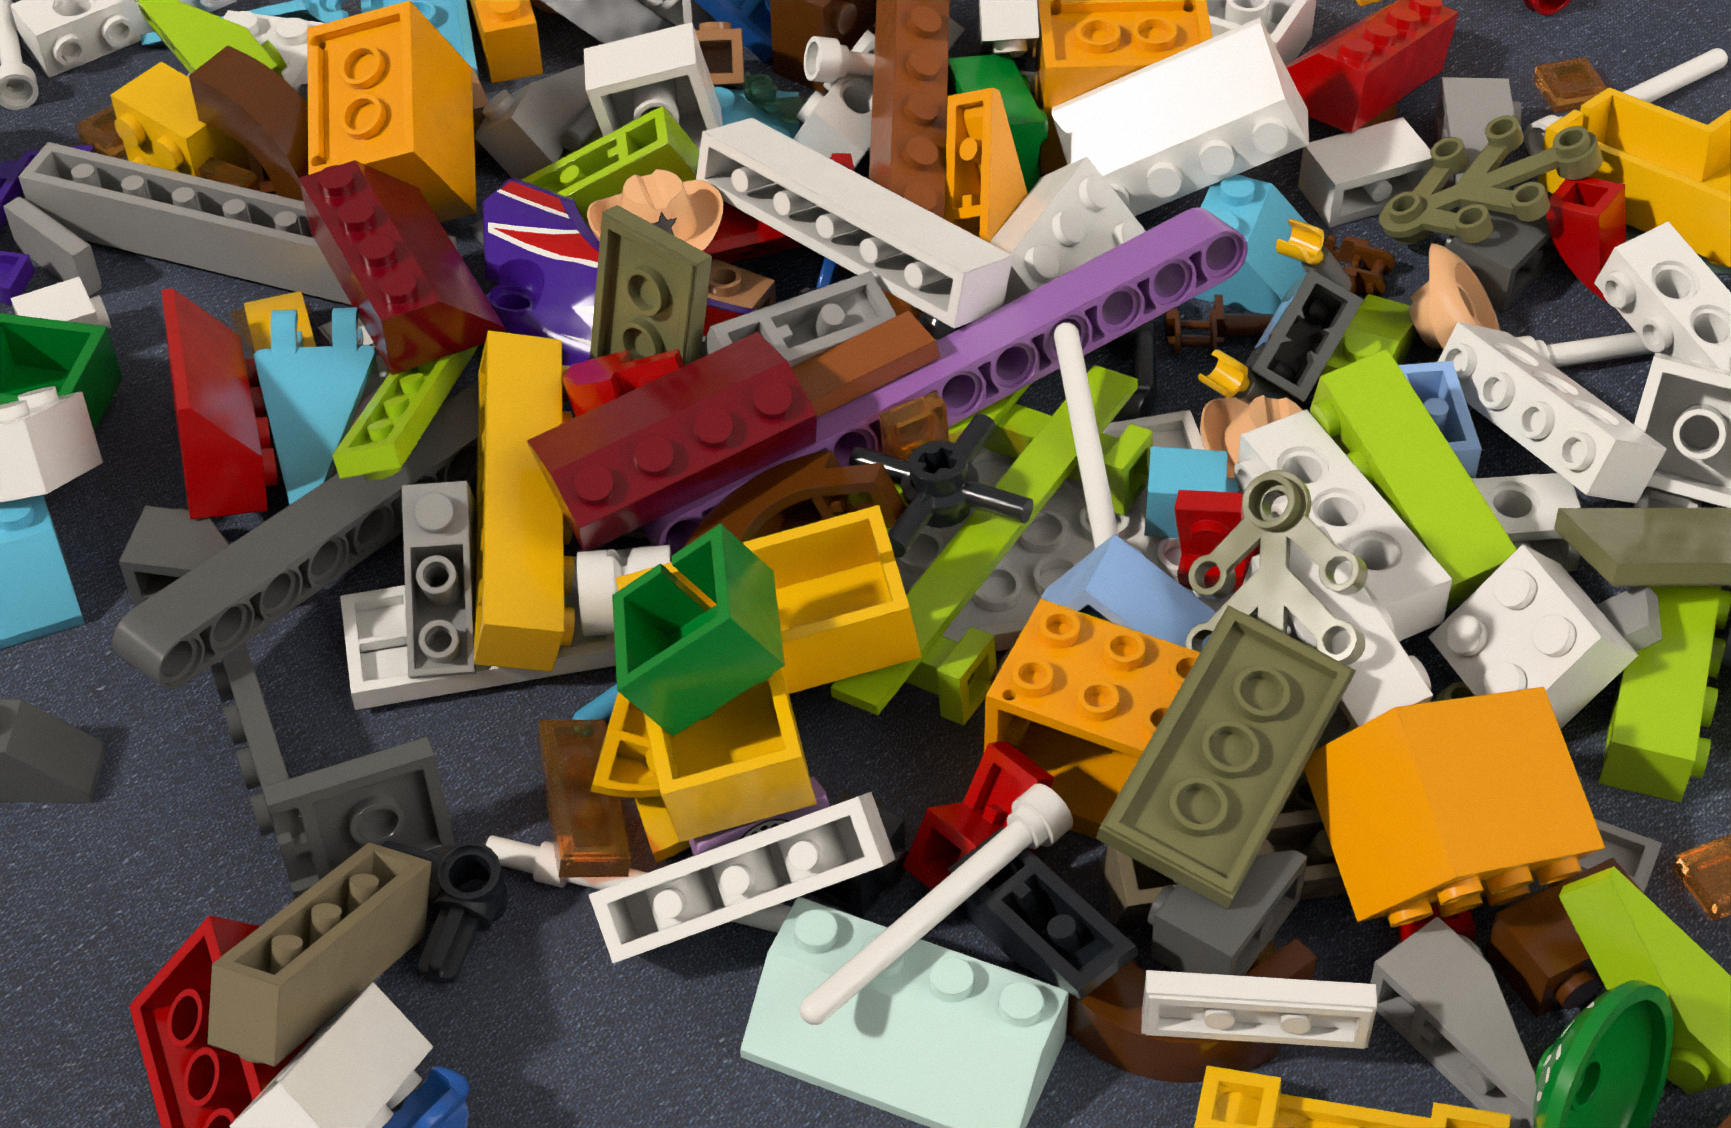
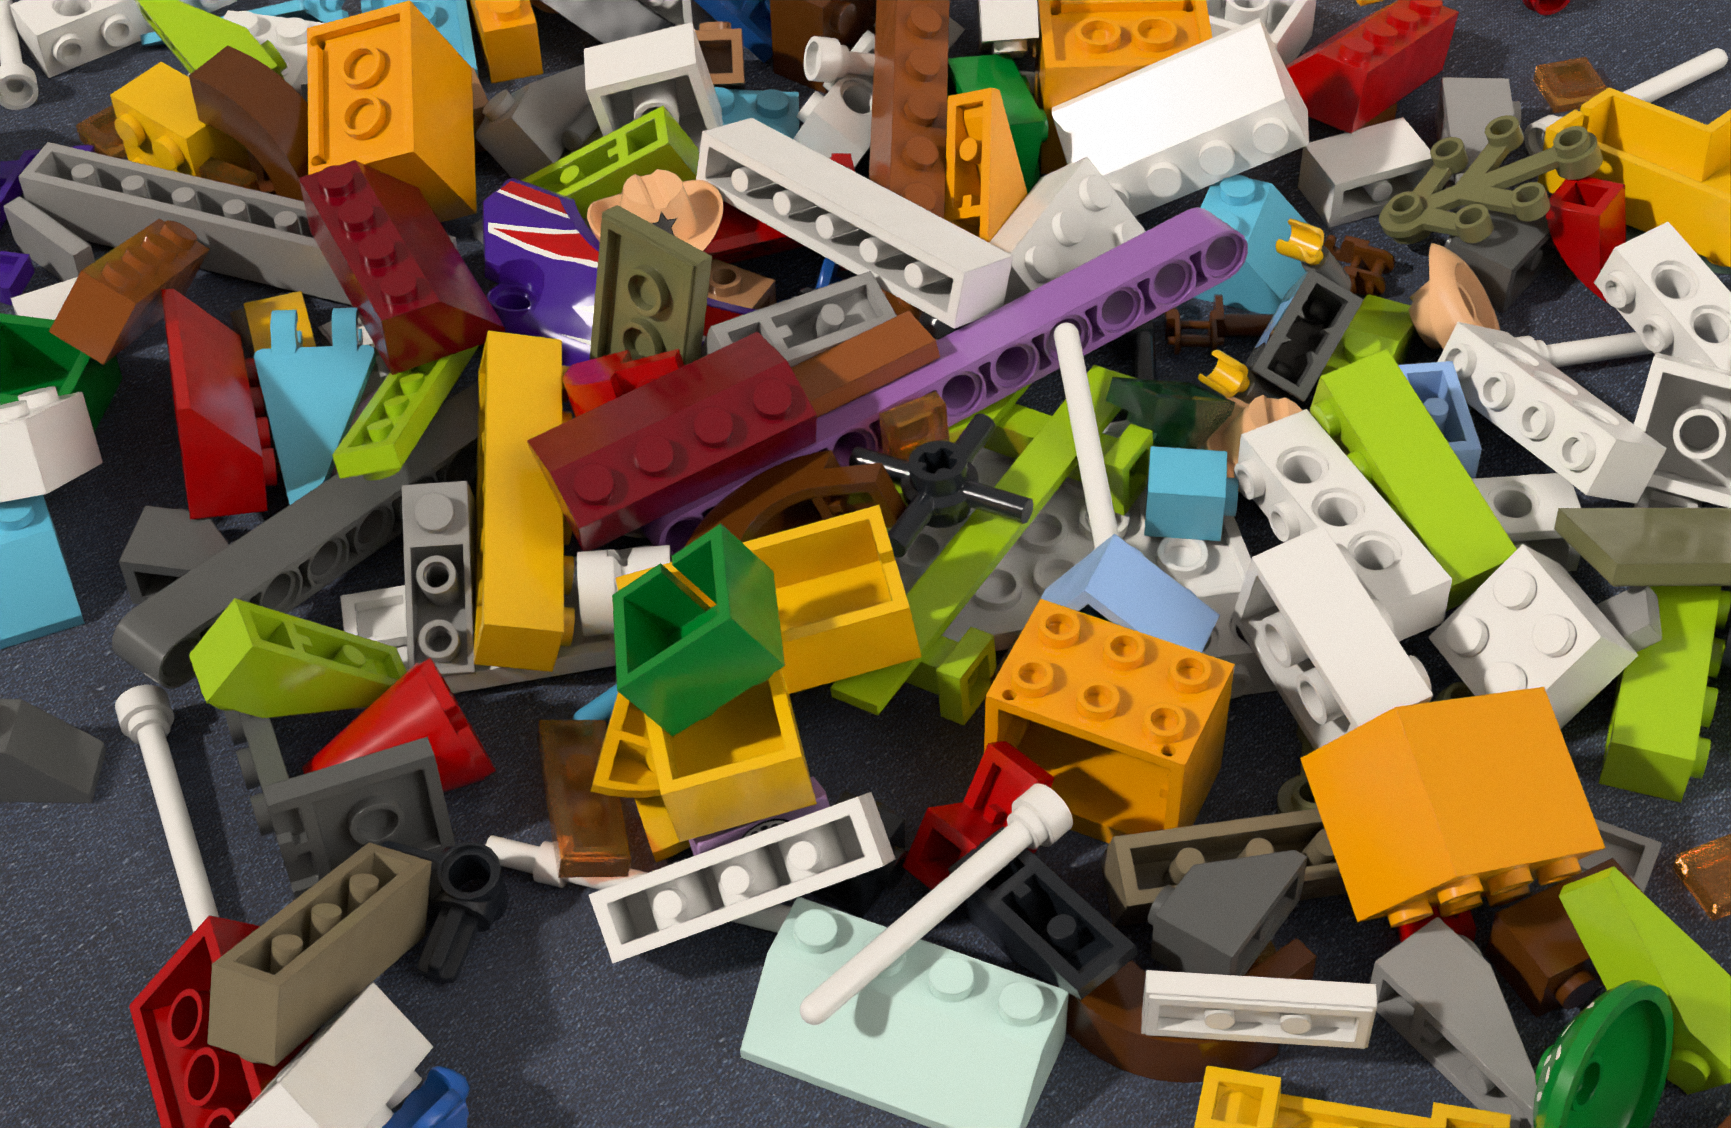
clear green piece [743,72,807,123] -> none
olive tile [1096,605,1356,909] -> none
red brick [1174,490,1260,593] -> none
plant [1185,470,1368,665] -> none
none -> dark orange brick [49,218,210,365]
none -> white piece [115,685,219,933]
none -> lime slope [189,598,407,718]
none -> red cone [302,658,496,793]
none -> clear green slope [1106,377,1236,449]

